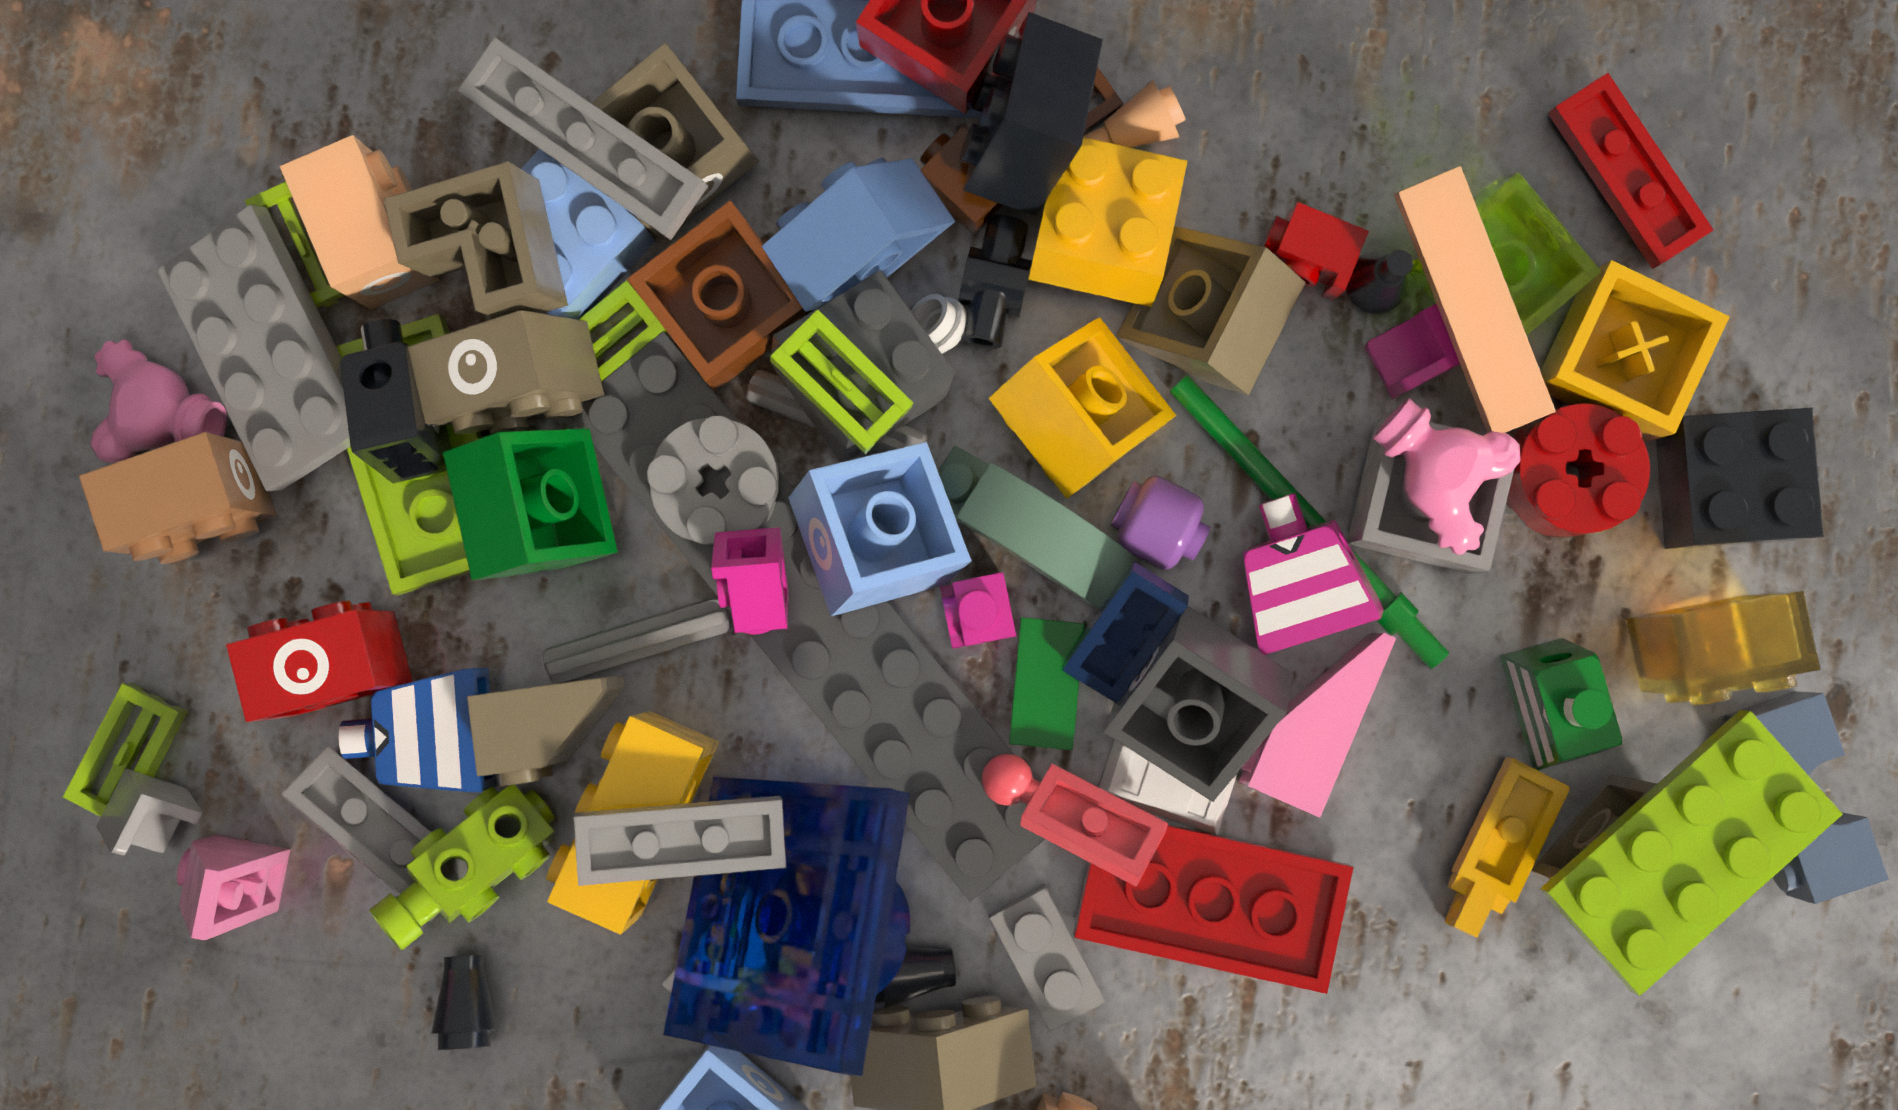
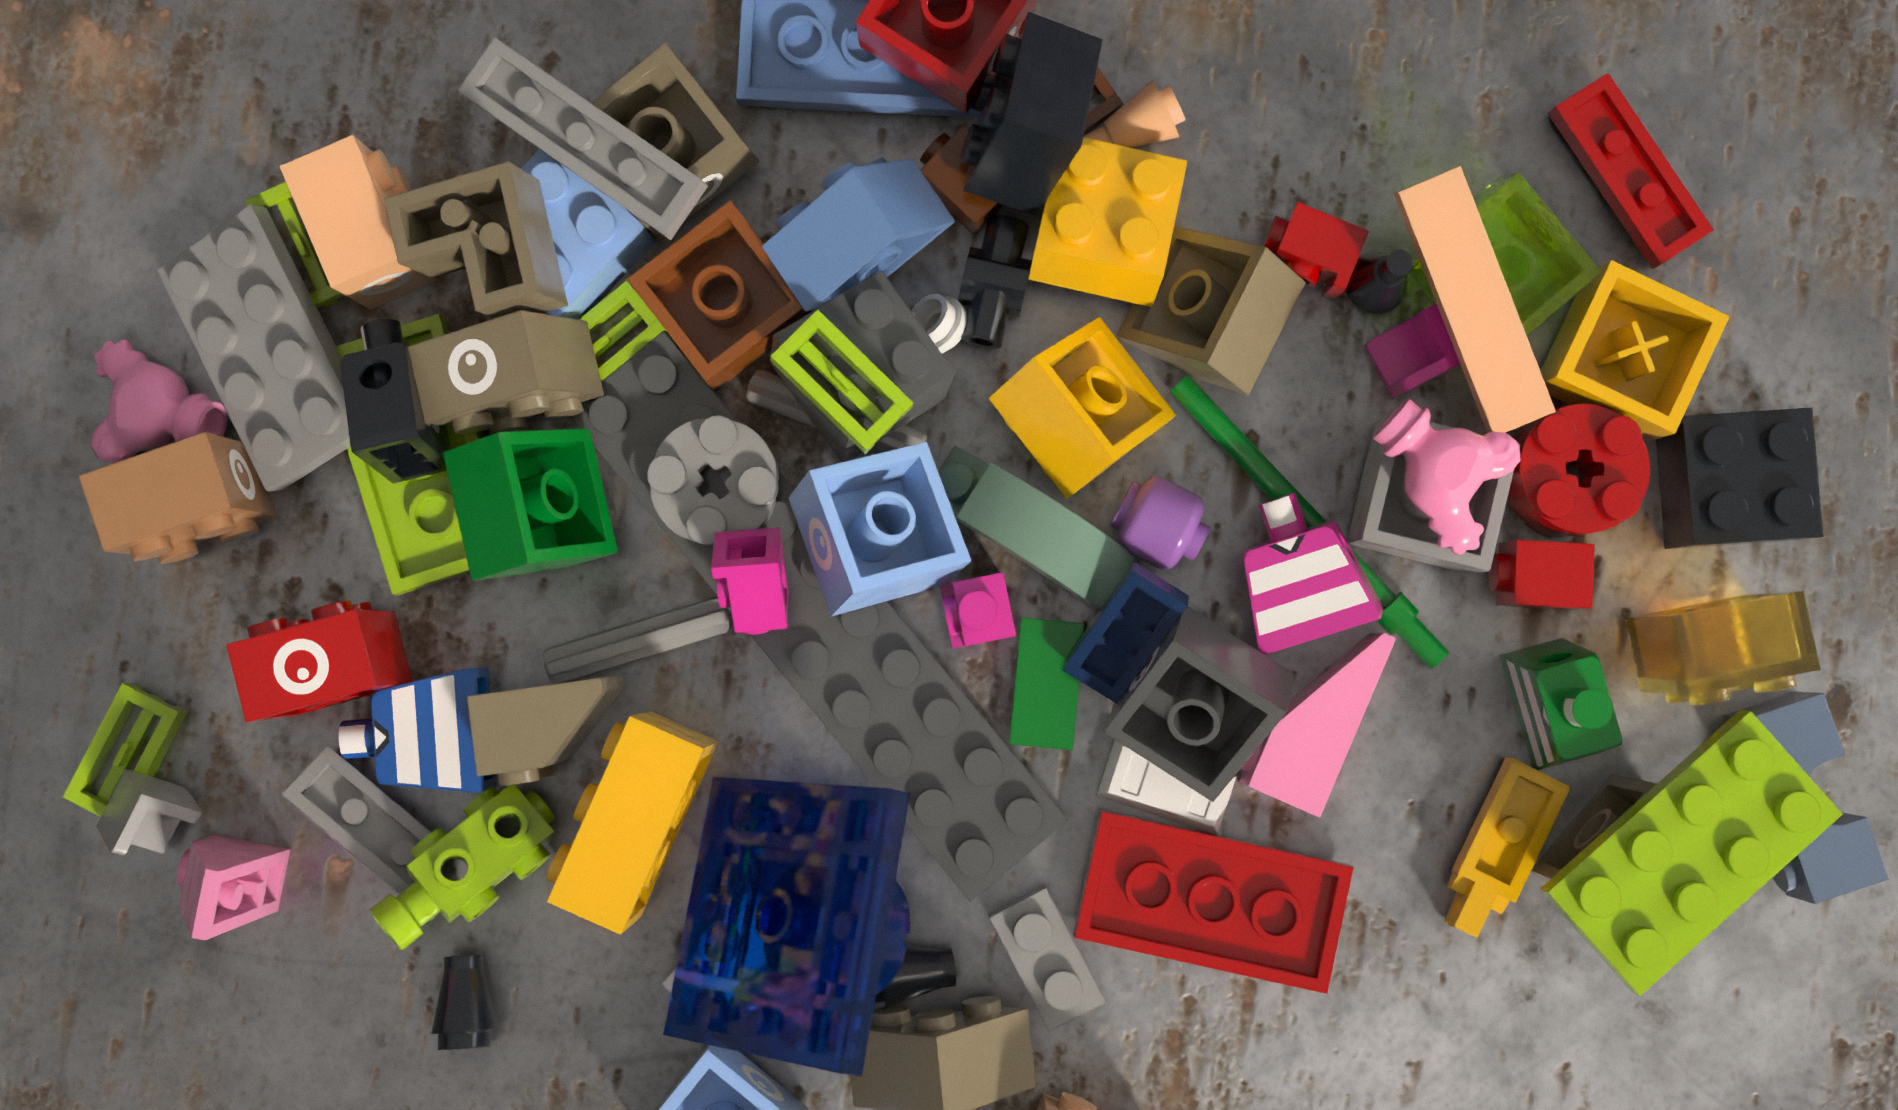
light grey plate [574,796,786,886] -> none
coral plate [981,754,1168,887] -> none
none -> red brick [1488,540,1595,610]

